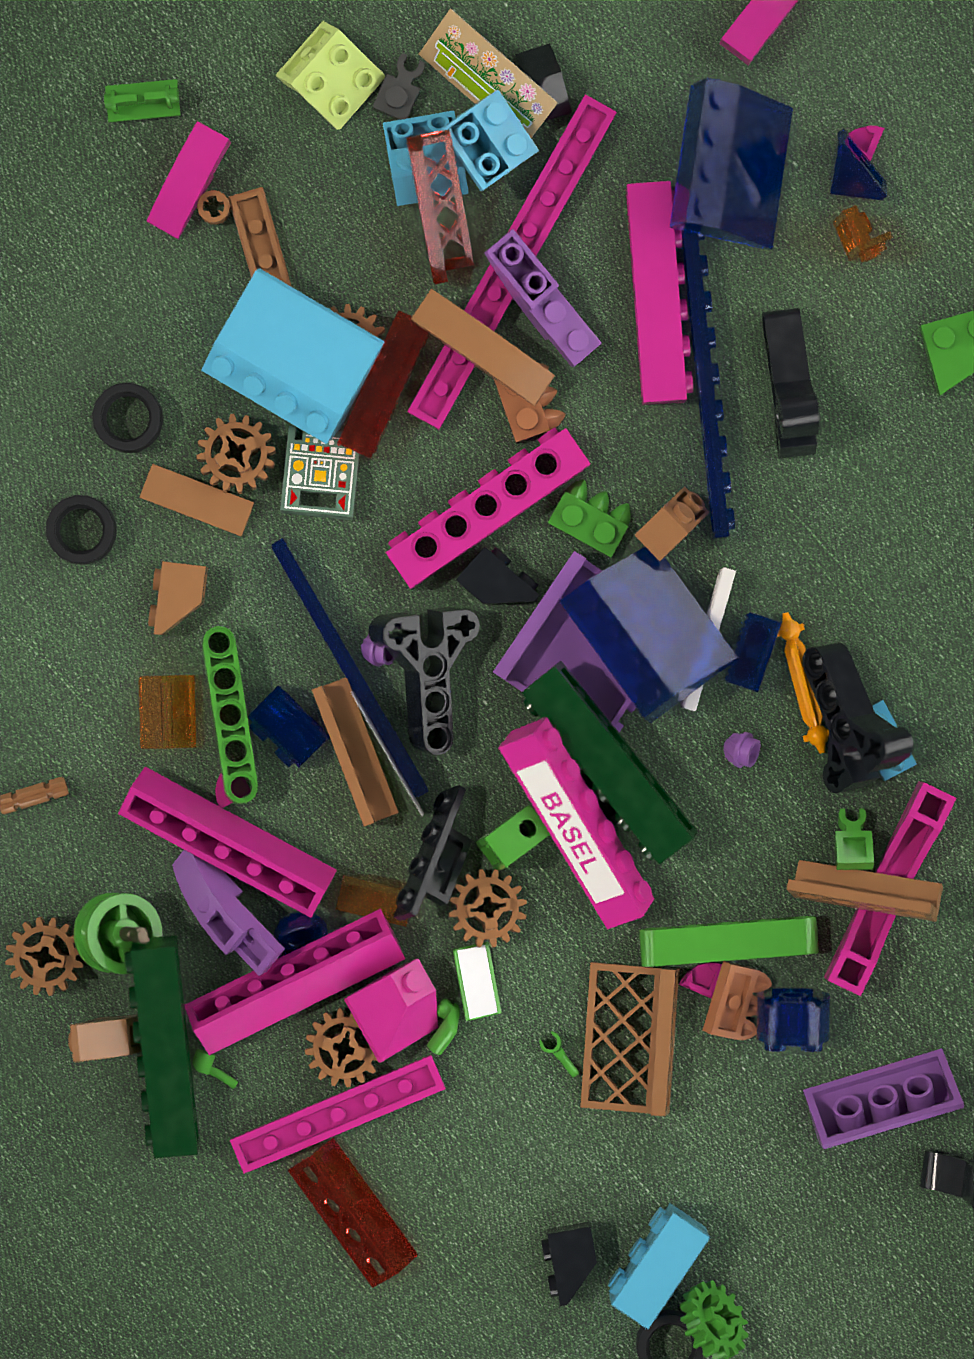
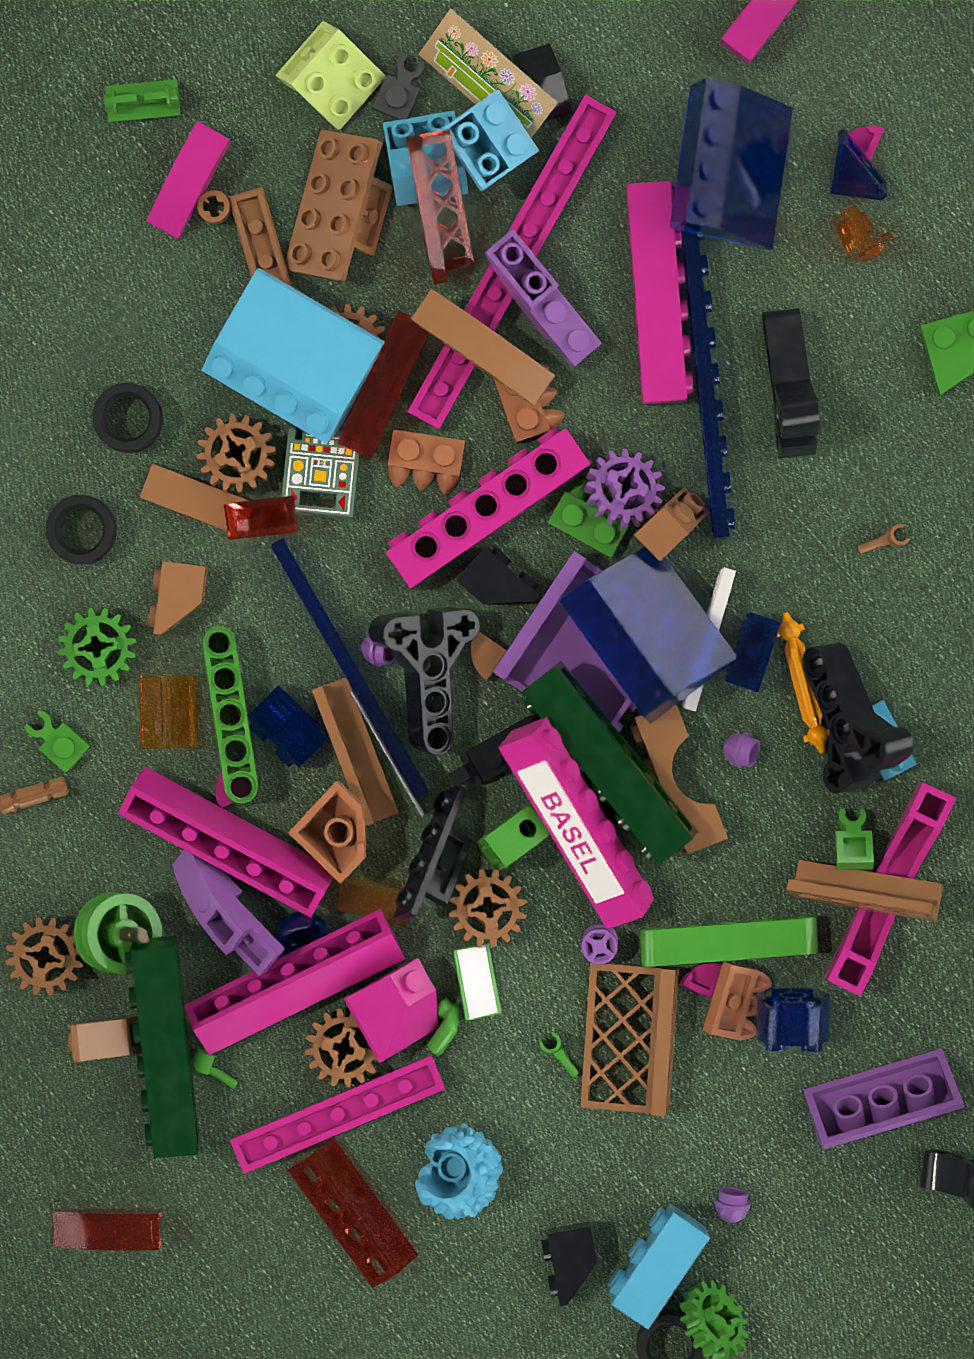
none -> bright green plate [24,710,91,773]
none -> clear red slope [52,1208,162,1251]
none -> bright green gear [57,608,138,686]
none -> clear red slope [223,495,298,540]
none -> medium nougat bracket [285,130,393,282]
none -> nougat slope [288,780,366,884]
none -> nougat plate [388,429,465,495]
none -> medium azure hair [415,1123,503,1220]
none -> black hinge [448,715,533,786]
none -> medium nougat tile [471,632,507,681]
none -> medium lavender wheel [581,922,618,964]
none -> medium lavender gear [584,449,665,529]
none -> medium nougat arch [630,702,728,854]
none -> medium lavender plate [714,1186,751,1223]
none -> medium nougat hand [858,524,910,554]

